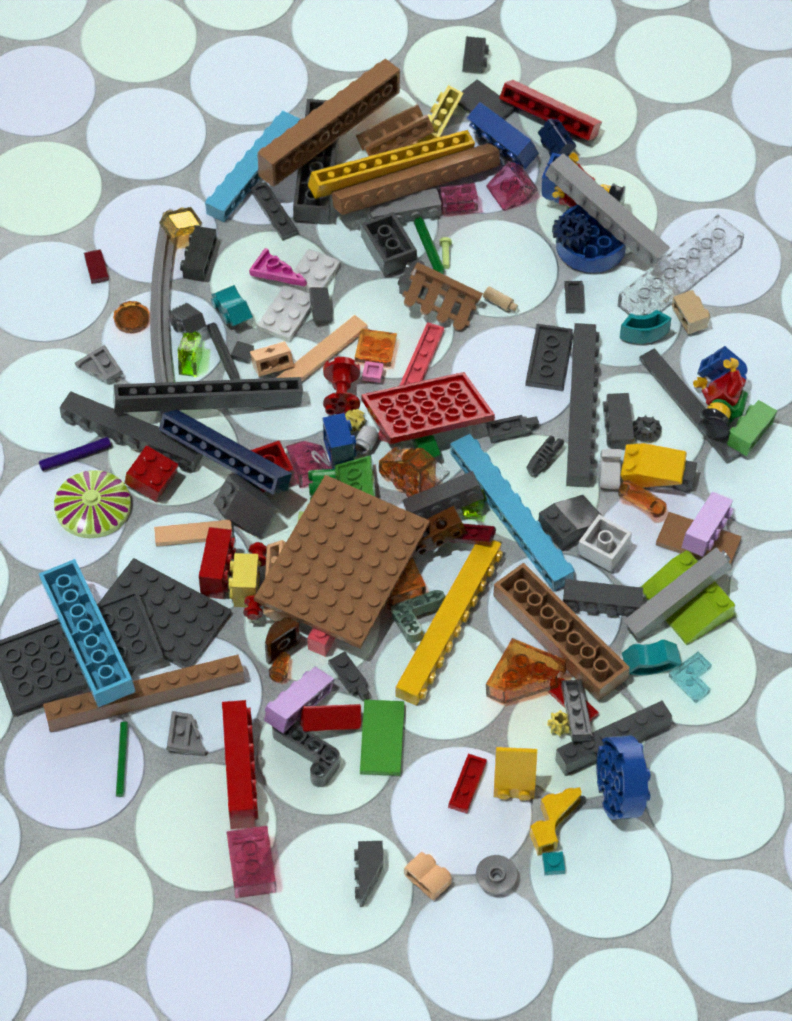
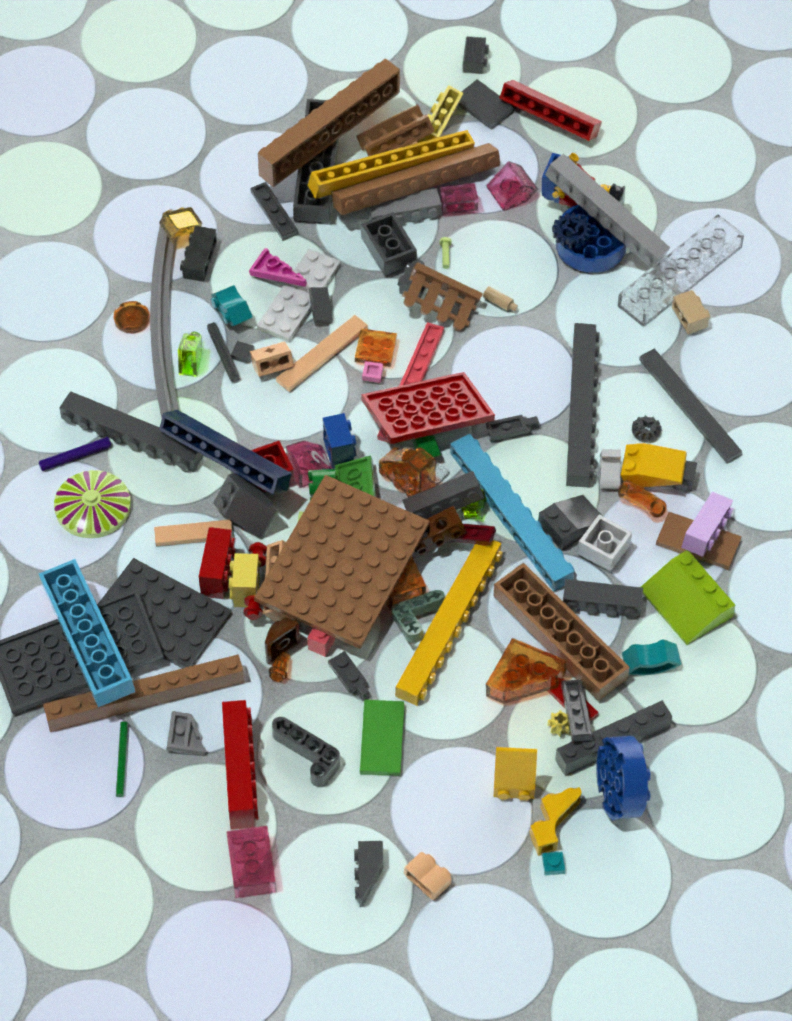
light grey wing [74,345,123,383] -> none
dark red tile [84,249,109,284] -> none
dark grey brick [113,377,303,413] -> none
red brick [124,445,179,503] -> none
dark grey brick [169,302,207,336] -> none
medium azure brick [205,111,300,222] -> none
lavender brick [264,666,334,733] -> none
red slope [300,704,361,732] -> none
red piece [323,357,360,415] -> none
light yellow gear [345,409,366,432] -> none
white brick [355,425,379,454] -> none
green axle [414,217,445,274] -> none
red tile [448,753,487,814] -> none
blue brick [467,102,539,169] -> none
light grey dish [476,855,517,894] -> none
dark grey tile [525,324,573,391] -> none
dark grey hinge [526,435,564,476] -> none
dark blue brick [538,118,576,156] -> none
dark grey tile [564,281,584,314] -> none
dark grey brick [602,393,634,450] -> none
teal brick [619,309,672,344] -> none
light grey brick [623,547,731,640] -> none
clear light blue tile [669,651,712,703] -> none
piece [693,346,748,440] -> none
bright green brick [727,399,777,456] -> none

